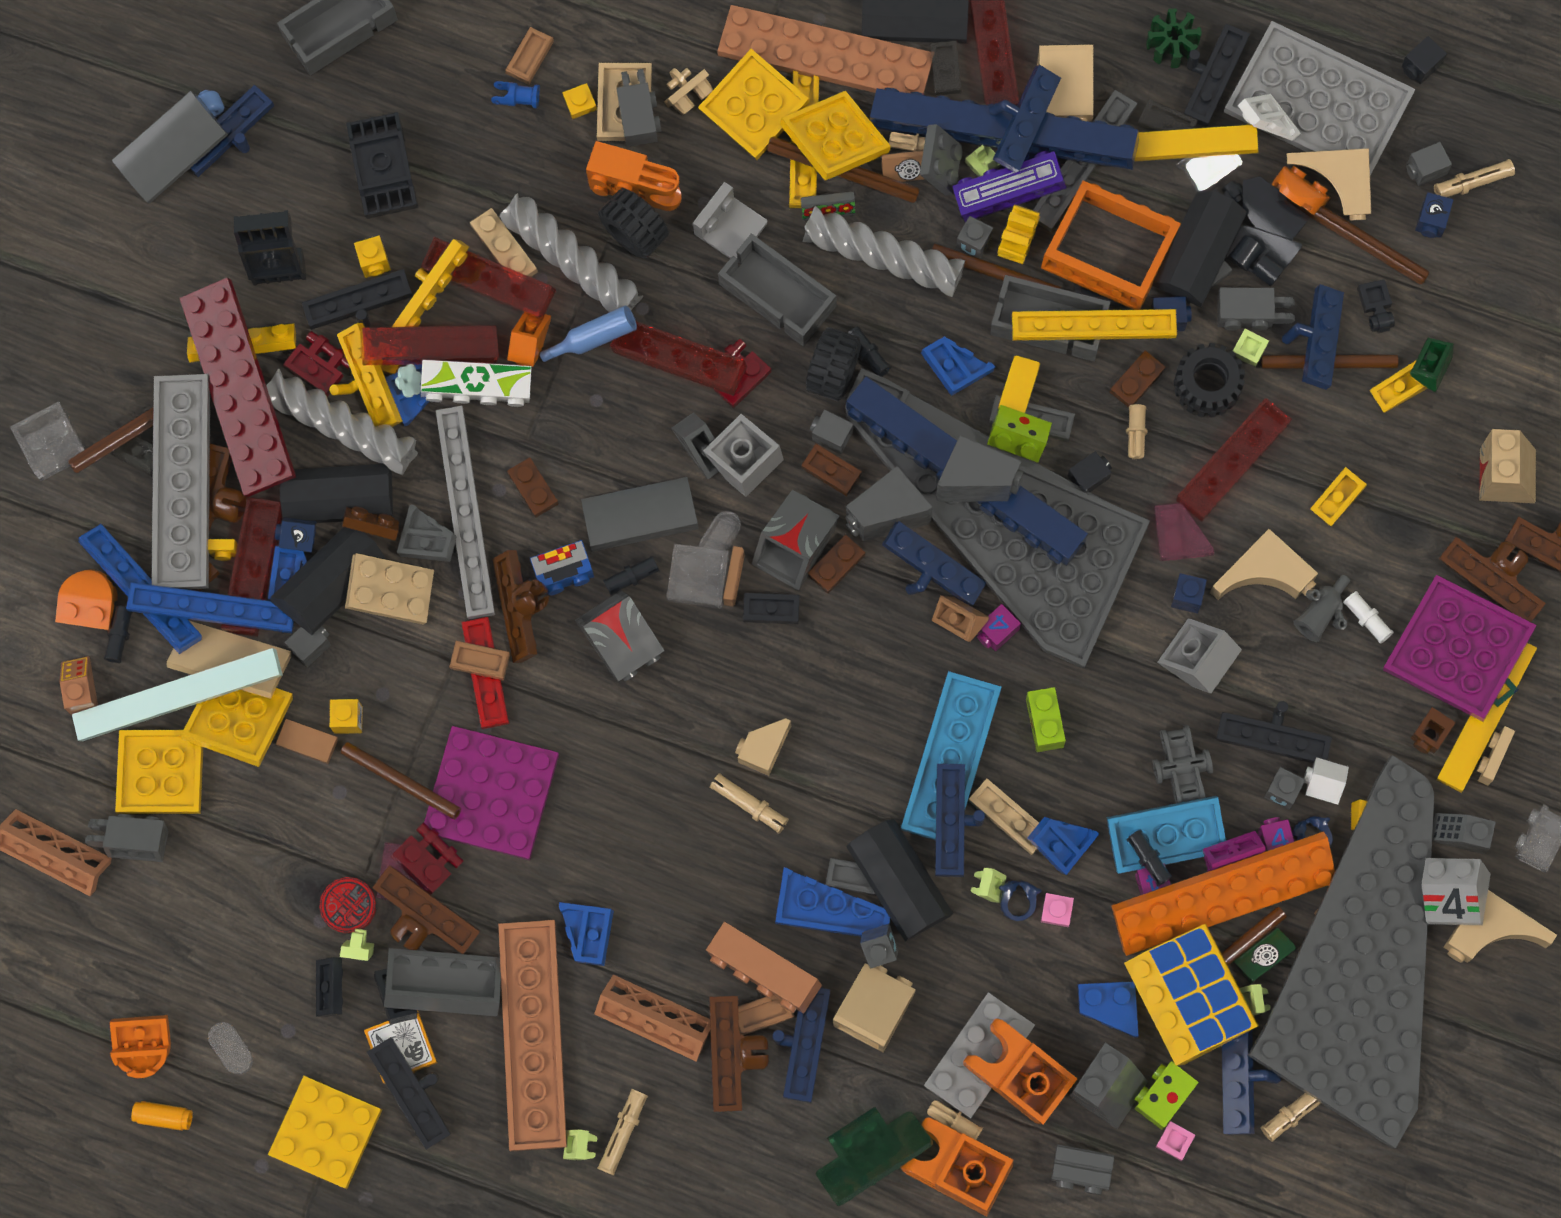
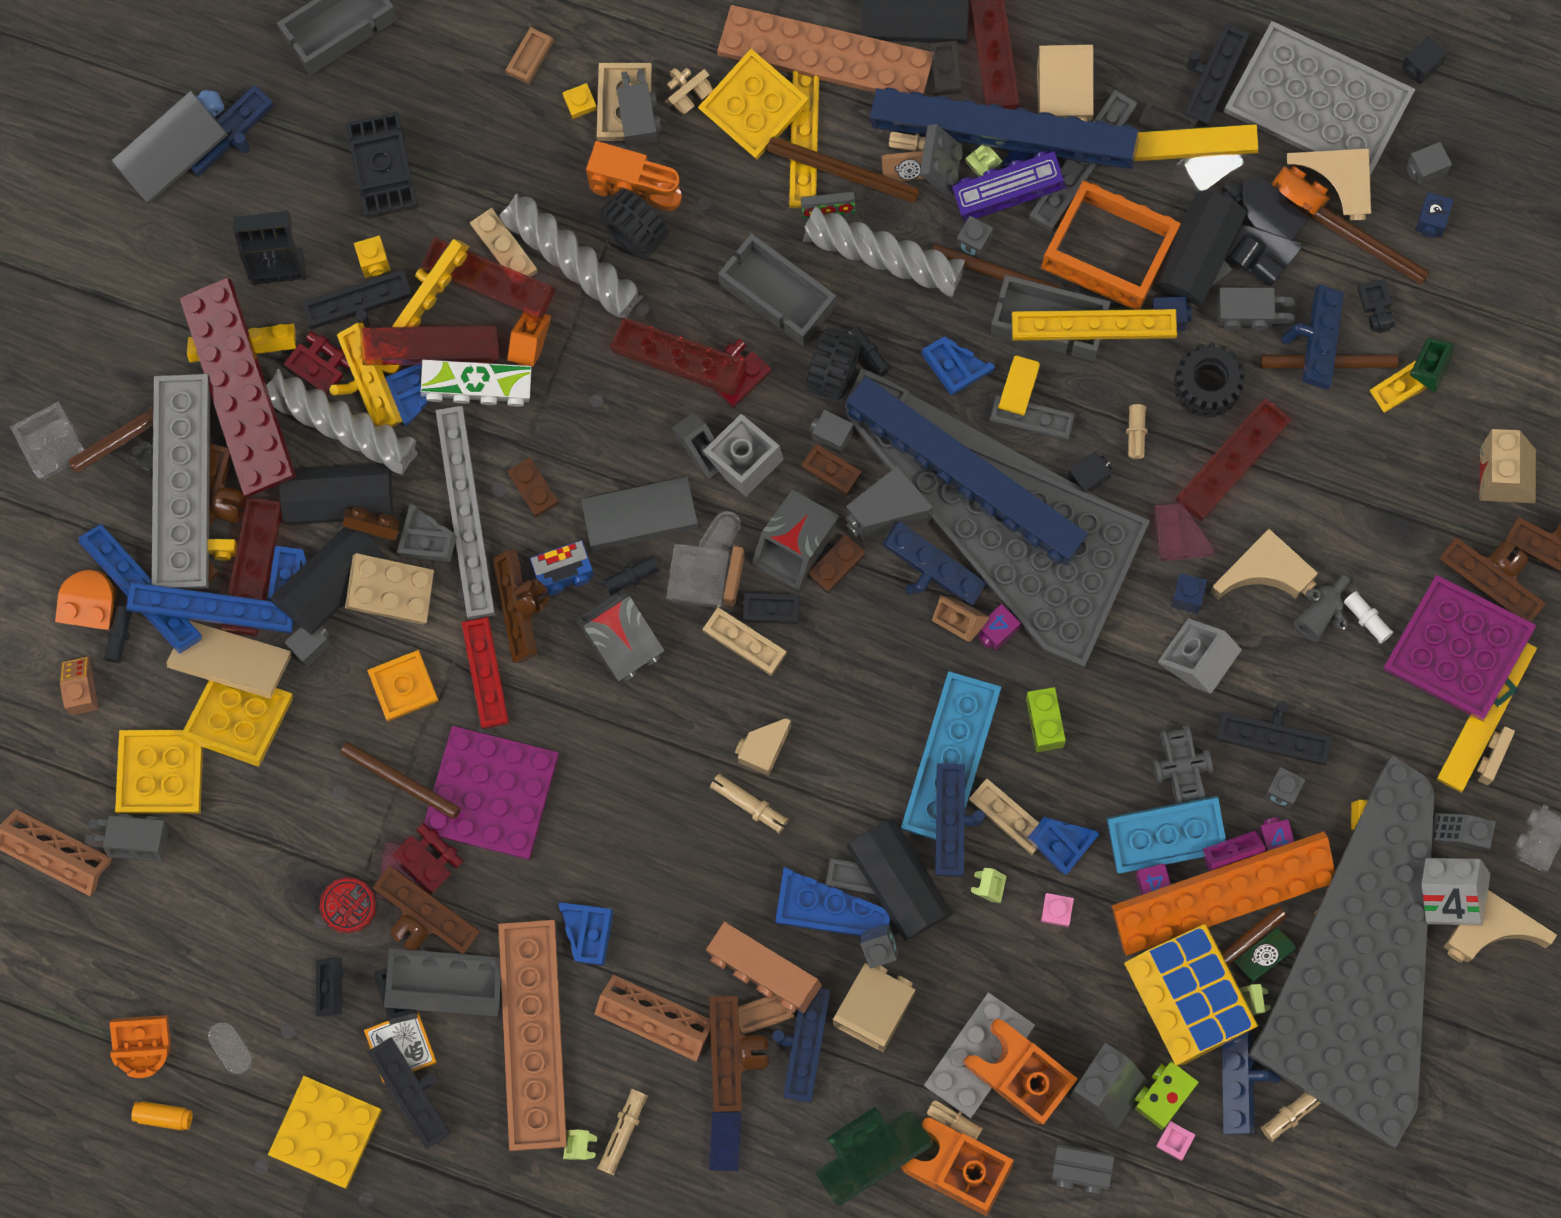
light aqua tile [72,648,283,741] -> none
dark blue brick [275,517,317,552] -> none
medium nougat tile [276,719,338,764] -> none
yellow brick [330,699,363,734] -> none
yellowish green tile [340,929,374,961] -> none
light aqua plant [395,364,422,398] -> none
medium nougat tile [449,641,510,680] -> none
blue piece [491,81,540,108] -> none
medium blue piece [540,305,637,362] -> none
light grey bracket [693,182,767,258] -> none
yellow plate [780,91,891,181] -> none
dark grey slope [936,435,1024,502] -> none
lime brick [987,405,1052,462] -> none
dark blue plate [989,65,1061,173] -> none
yellow gear [997,205,1040,264] -> none
dark blue piece [999,880,1041,921] -> none
blue wing [1078,982,1139,1038] -> none
reddish brown plate [1110,350,1166,408] -> none
black pin [1126,830,1173,887] -> none
dark green gear [1146,8,1202,68] -> none
yellowish green tile [1233,329,1269,367] -> none
white wing [1238,94,1301,141] -> none
dark blue piece [1292,816,1333,848] -> none
white brick [1304,757,1349,804] -> none
yellow slope [1310,467,1367,526] -> none
reddish brown brick [1410,707,1456,754] -> none
tan pin [1434,159,1515,197] -> none
none -> light orange tile [367,650,439,722]
none -> tan plate [702,607,787,676]
none -> clear blue plate [710,1112,741,1172]

